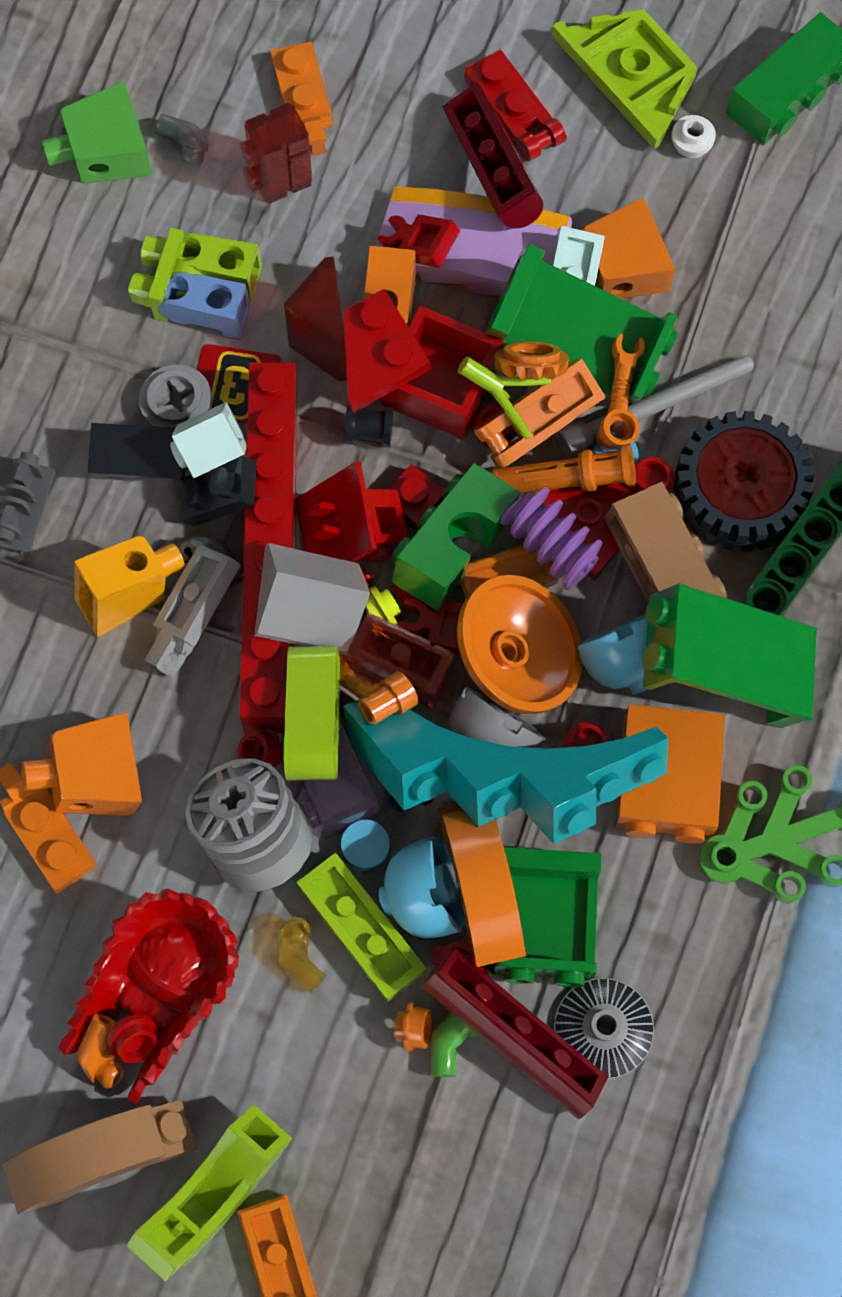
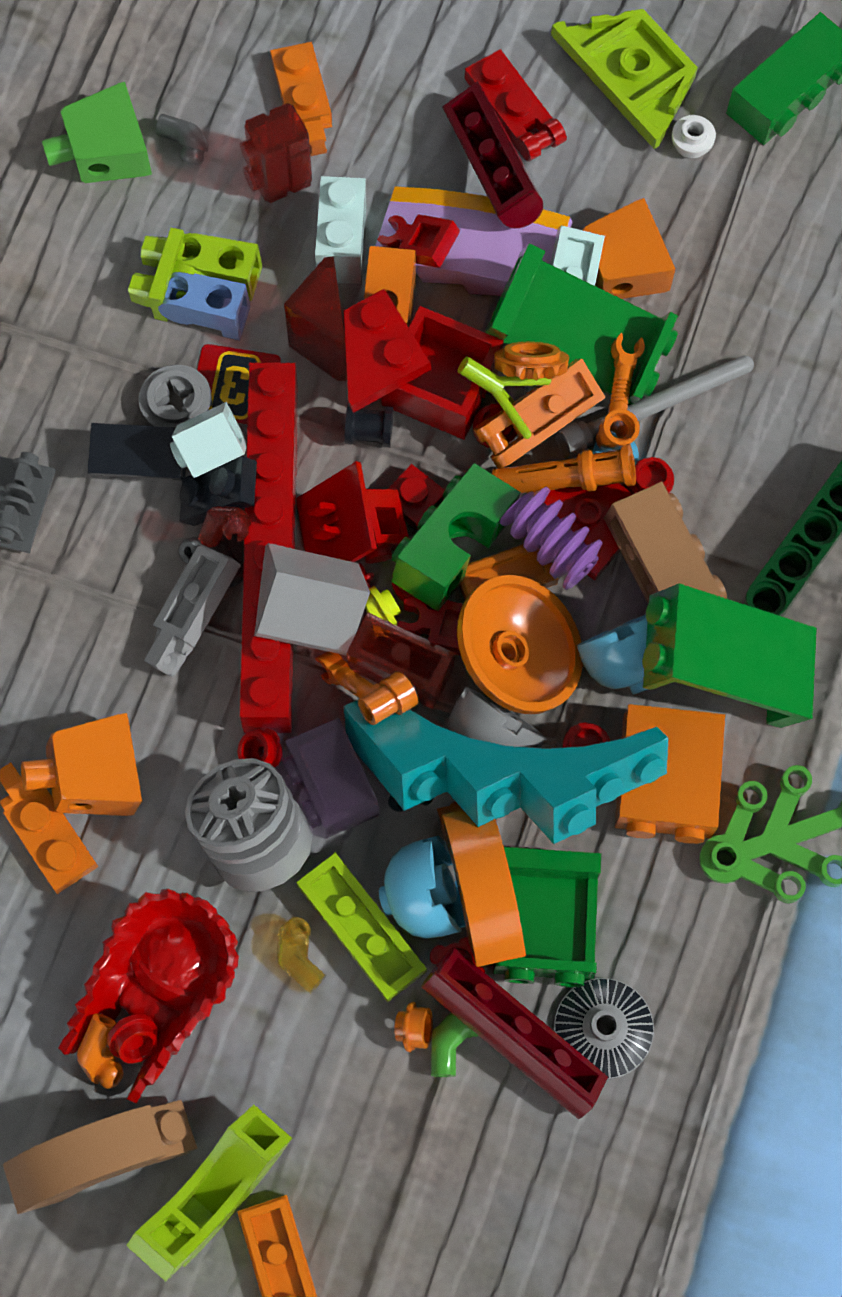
light orange torso [74,536,185,637] -> none
lime beam [284,646,340,781] -> none
medium azure tile [341,820,390,871] -> none
wheel [673,411,815,552] -> none
none -> clear red arm [198,506,251,547]
none -> light aqua brick [315,176,366,284]

